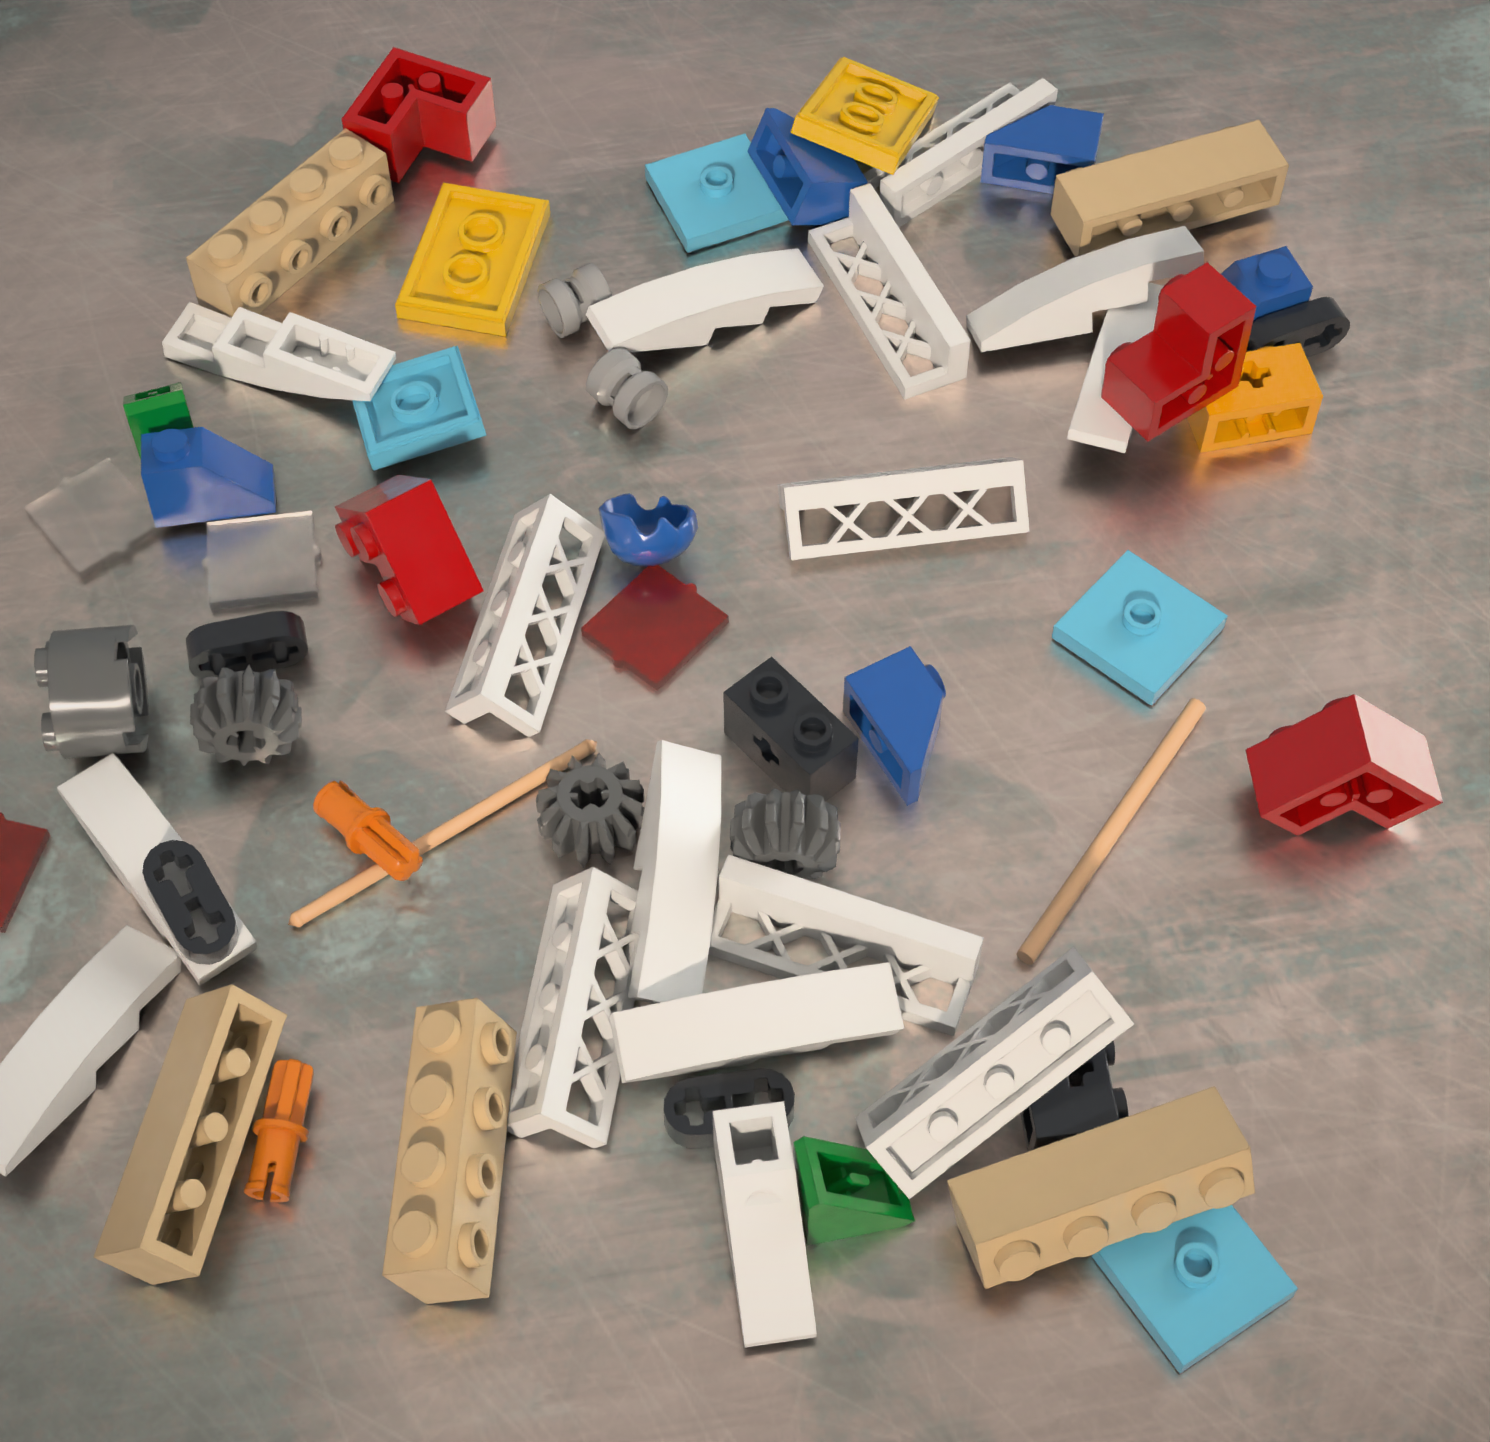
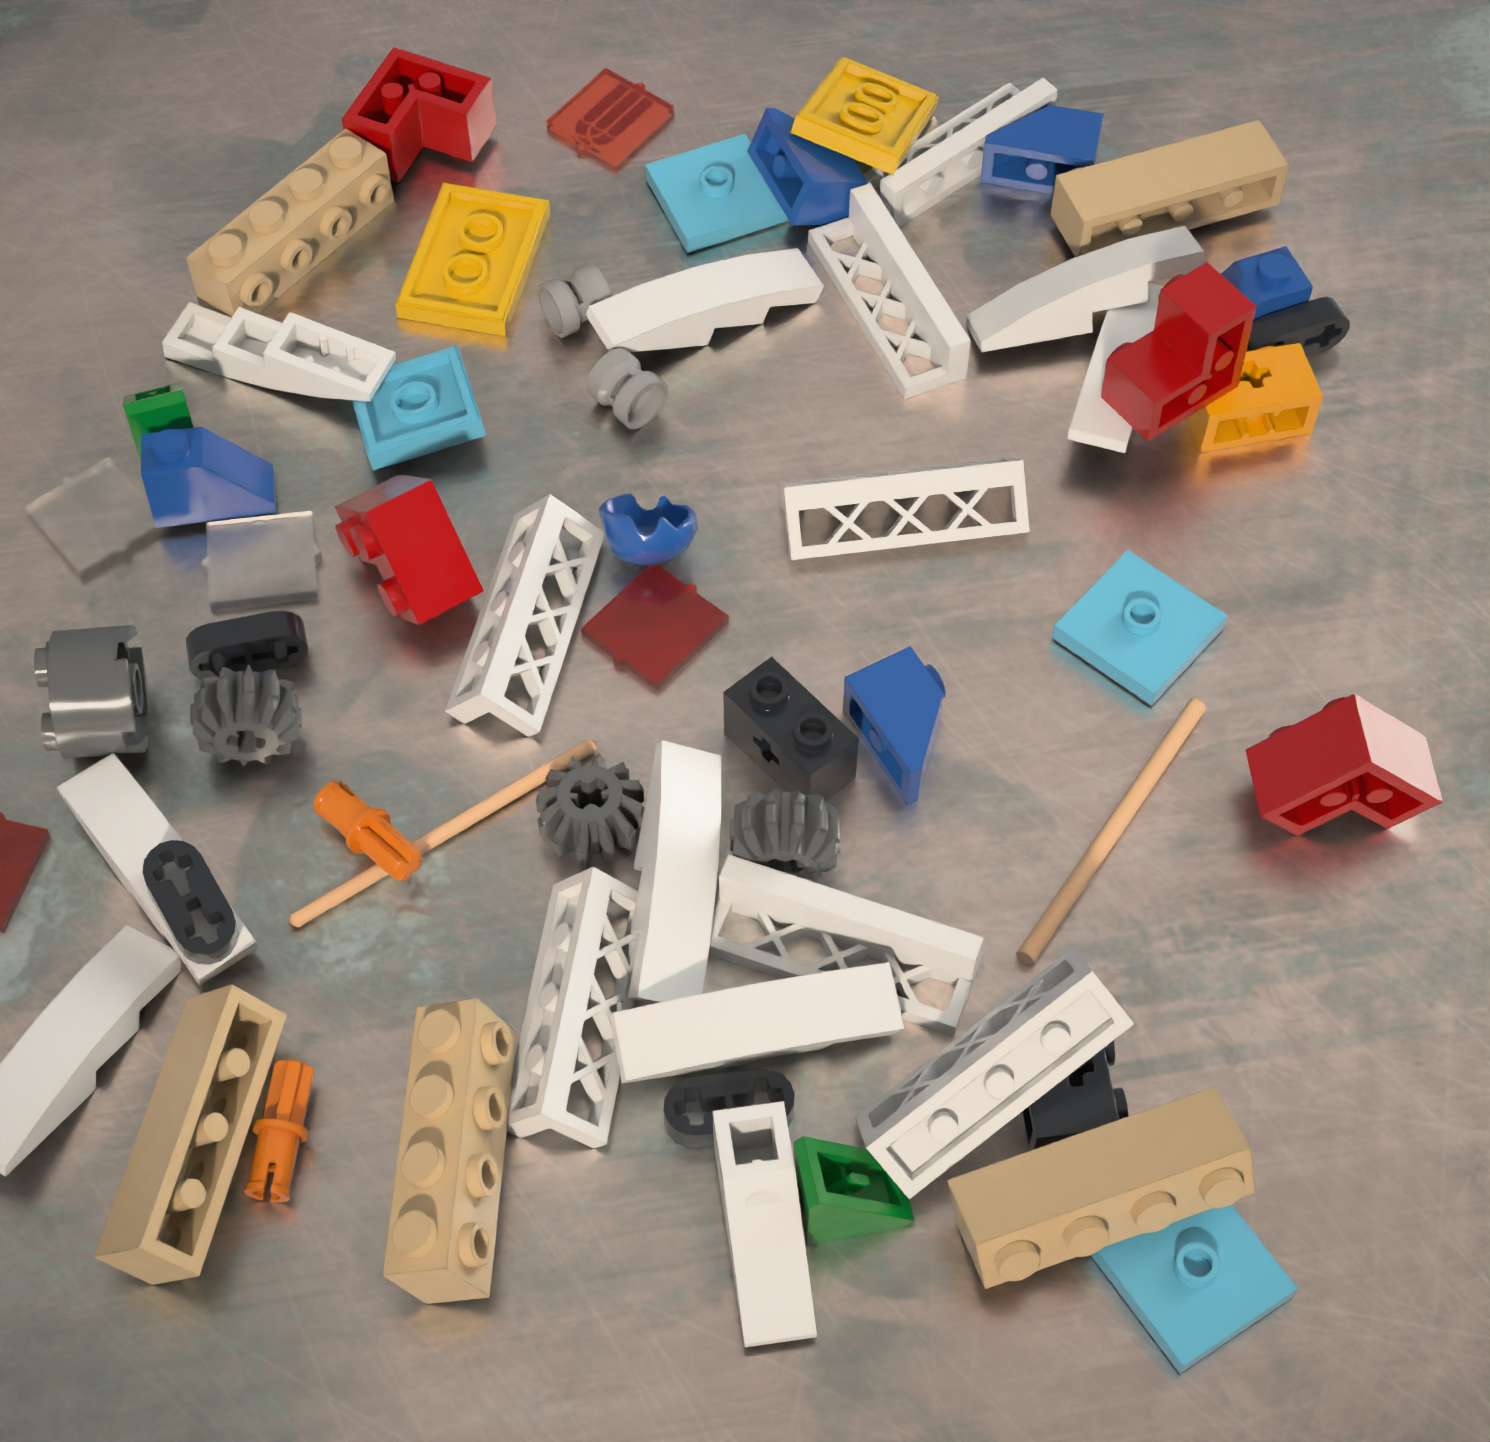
none -> clear red piece [546,68,674,168]

